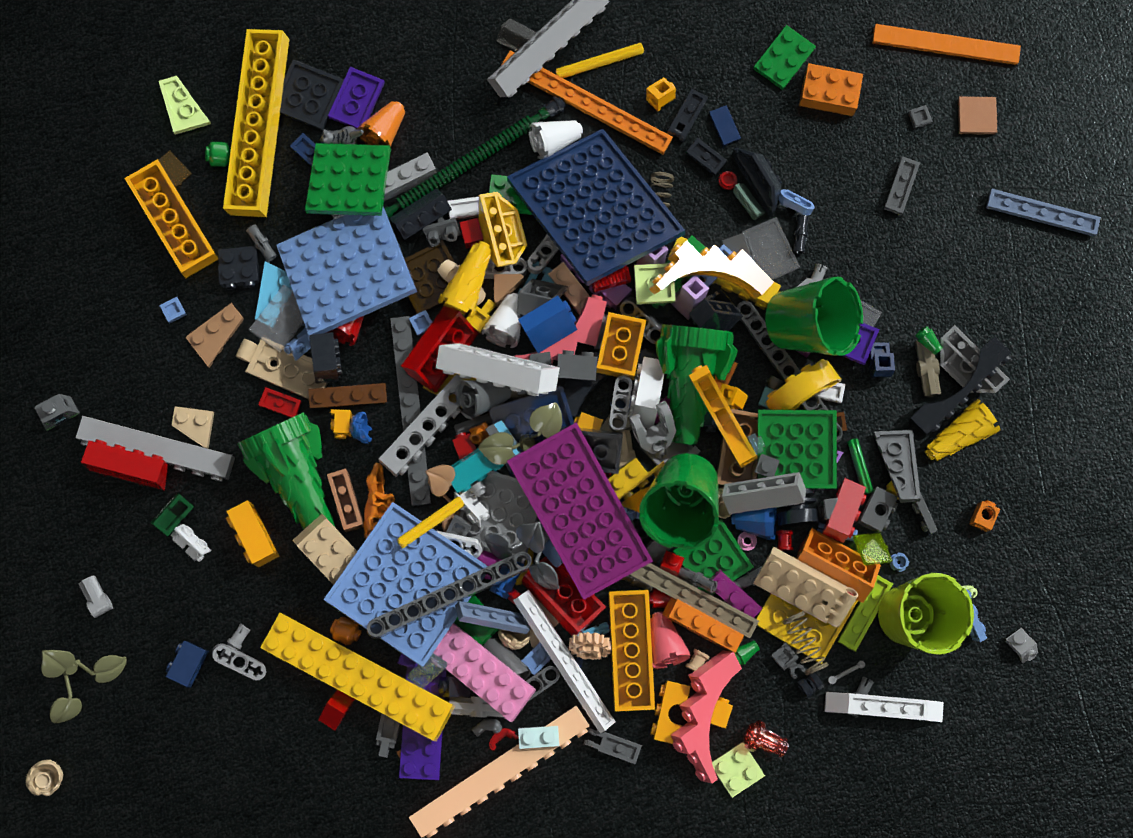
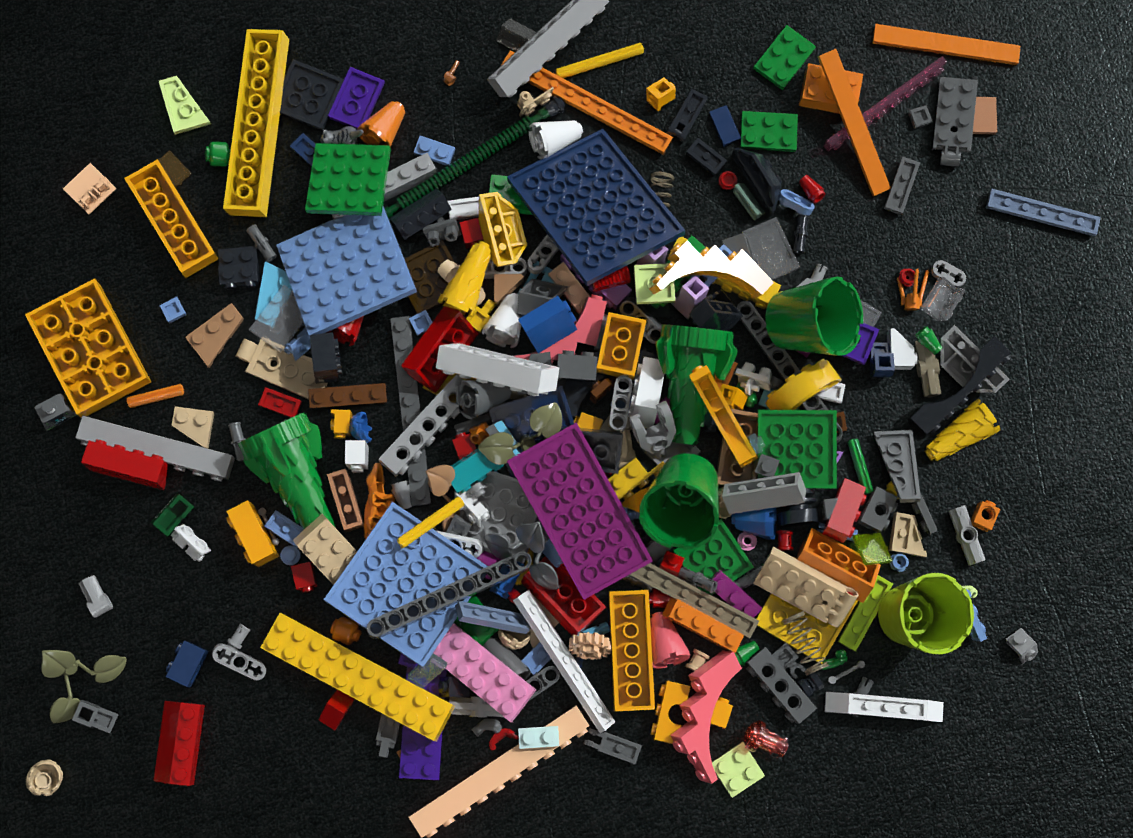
none -> light orange brick [25,279,151,418]
none -> light nougat hinge [63,163,116,214]
none -> dark grey brick [72,700,118,733]
none -> orange axle [127,384,184,408]
none -> red slope [154,701,205,786]
none -> dark grey axle [228,422,246,461]
none -> light grey hinge [258,508,279,545]
none -> medium blue plate [265,510,303,548]
none -> medium blue plate [281,546,300,565]
none -> red brick [291,562,318,593]
none -> white brick [345,440,369,473]
none -> light grey cone [391,481,412,509]
none -> medium blue plate [414,136,455,166]
none -> dark orange hand [444,60,460,86]
none -> tan hinge [517,87,554,117]
none -> reddish brown wing [590,376,618,404]
none -> white hips [735,362,772,395]
none -> green arm [736,382,758,408]
none -> green plate [740,111,798,152]
none -> dark grey brick [746,647,817,724]
none -> red cone [799,175,825,203]
none -> orange tile [817,49,891,196]
none -> green arm [822,650,848,670]
none -> clear pink plate [824,56,947,151]
none -> white slope [887,329,917,370]
none -> tan wing [889,512,927,557]
none -> orange plant [897,269,929,311]
none -> red plate [898,269,915,287]
none -> clear bracket [921,277,965,321]
none -> light grey beam [931,260,966,288]
none -> dark grey hinge [933,77,978,167]
none -> light grey piece [948,505,986,566]

